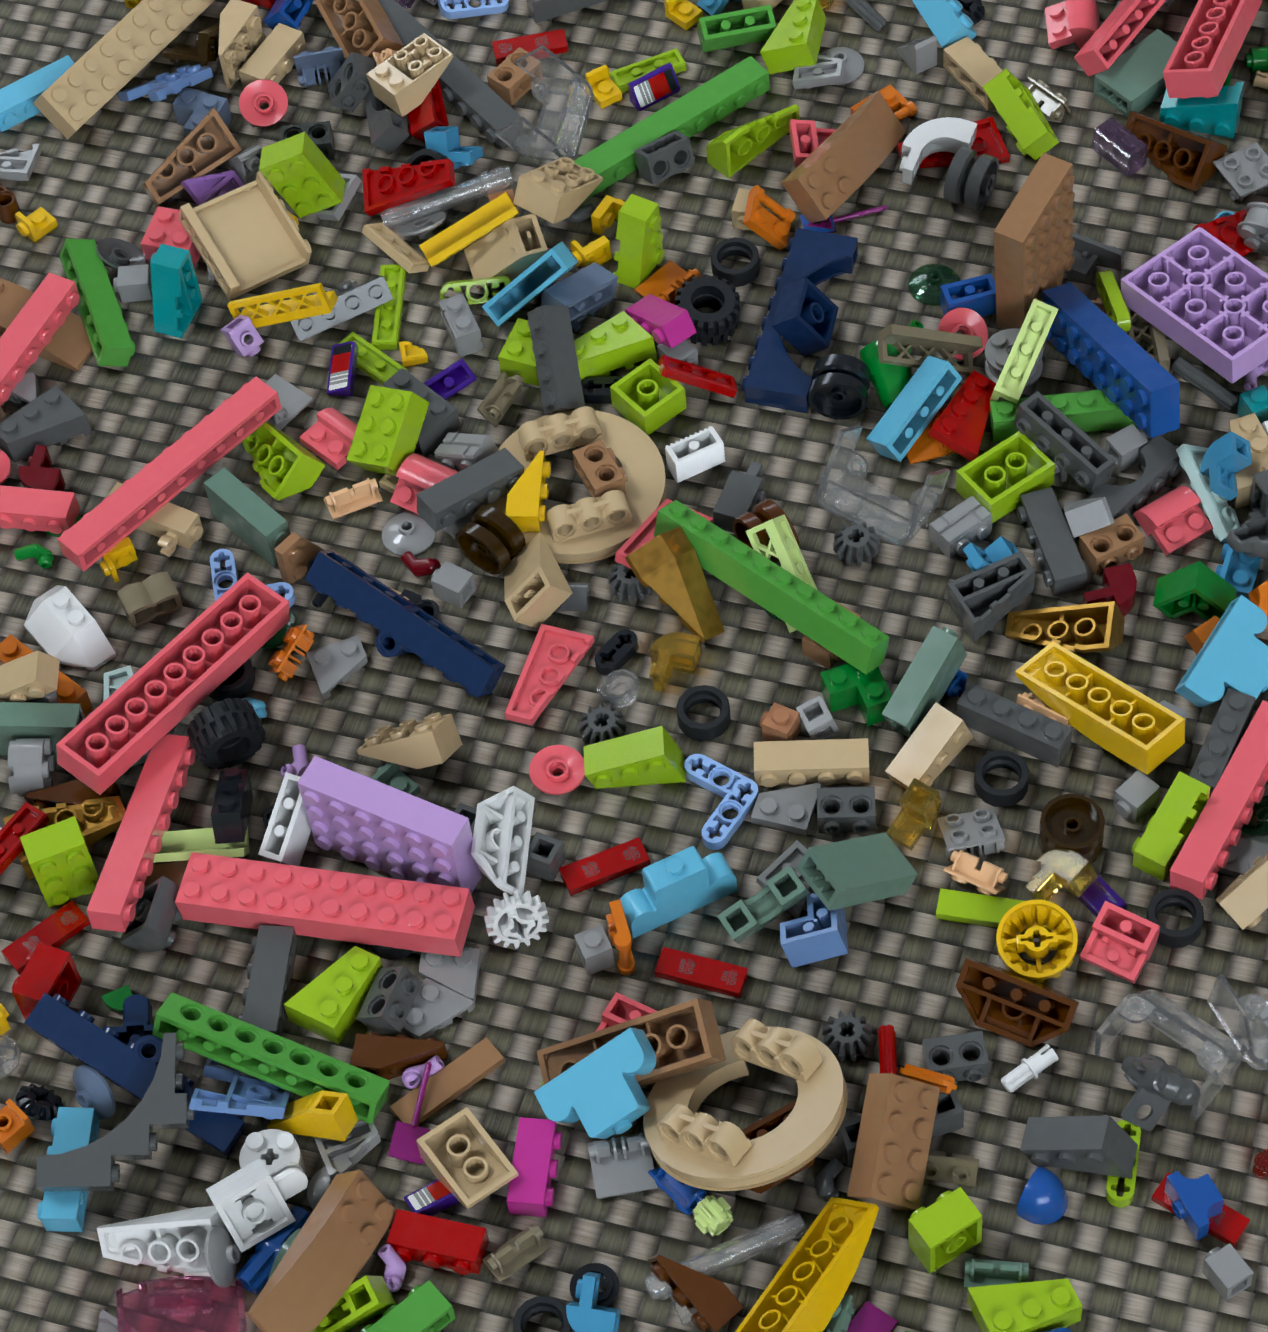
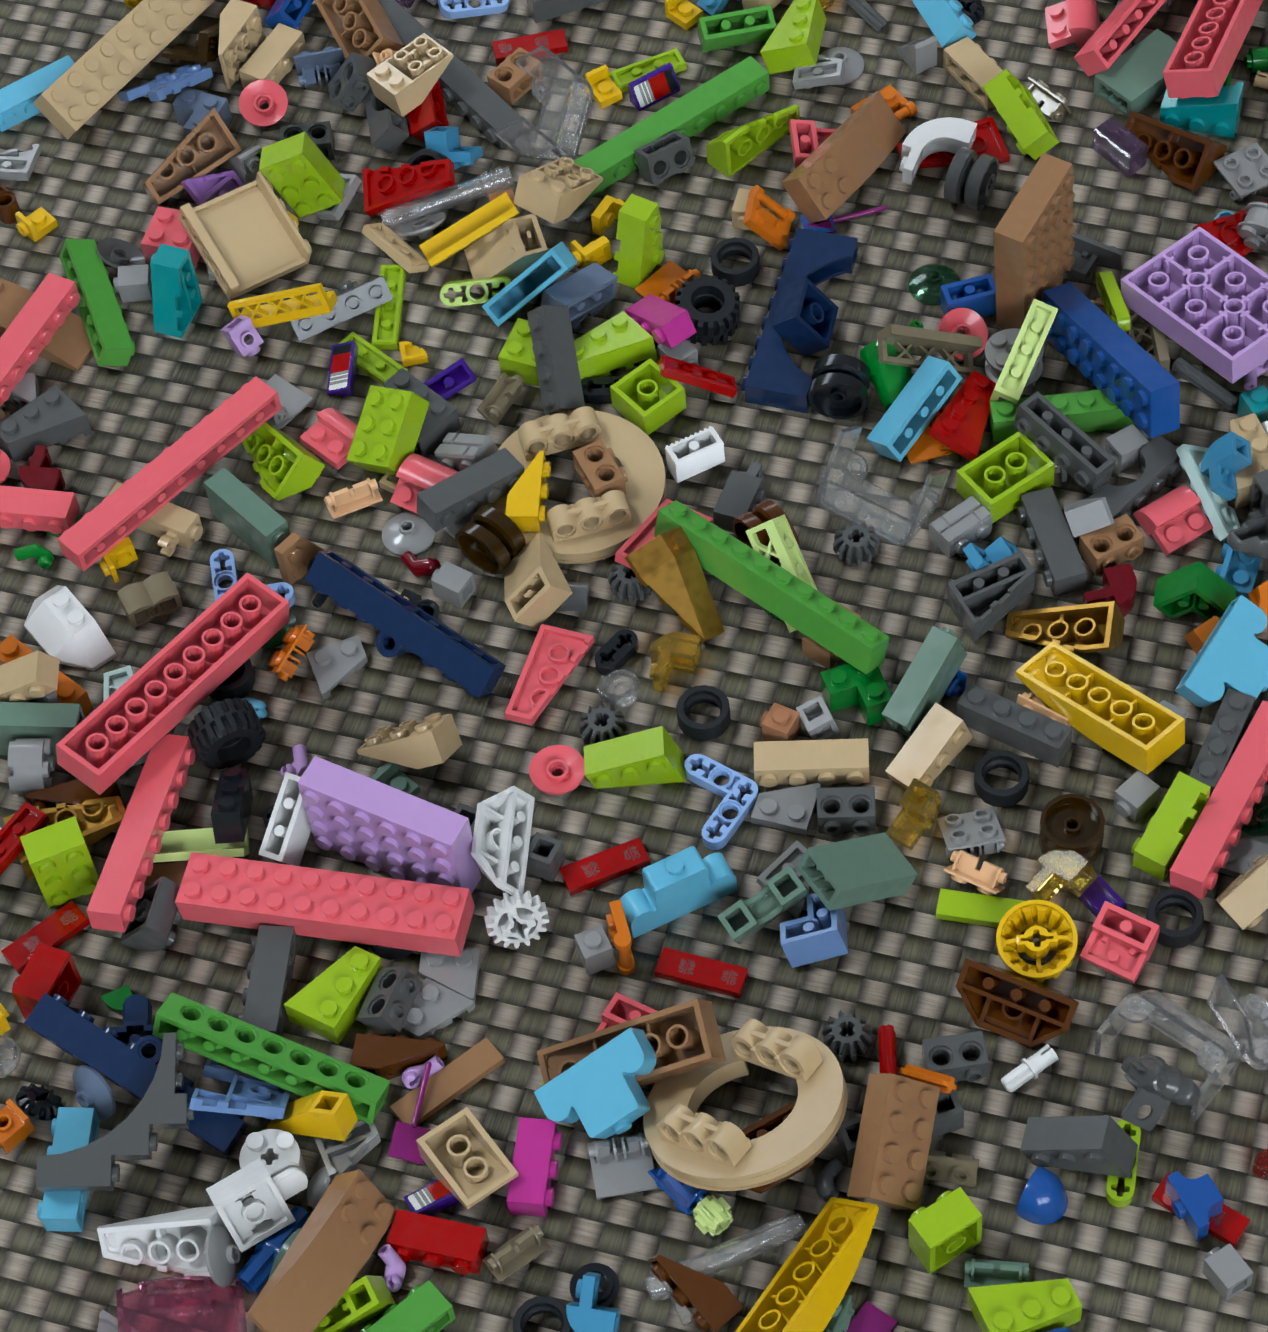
light grey brick [439,294,483,357] -> none

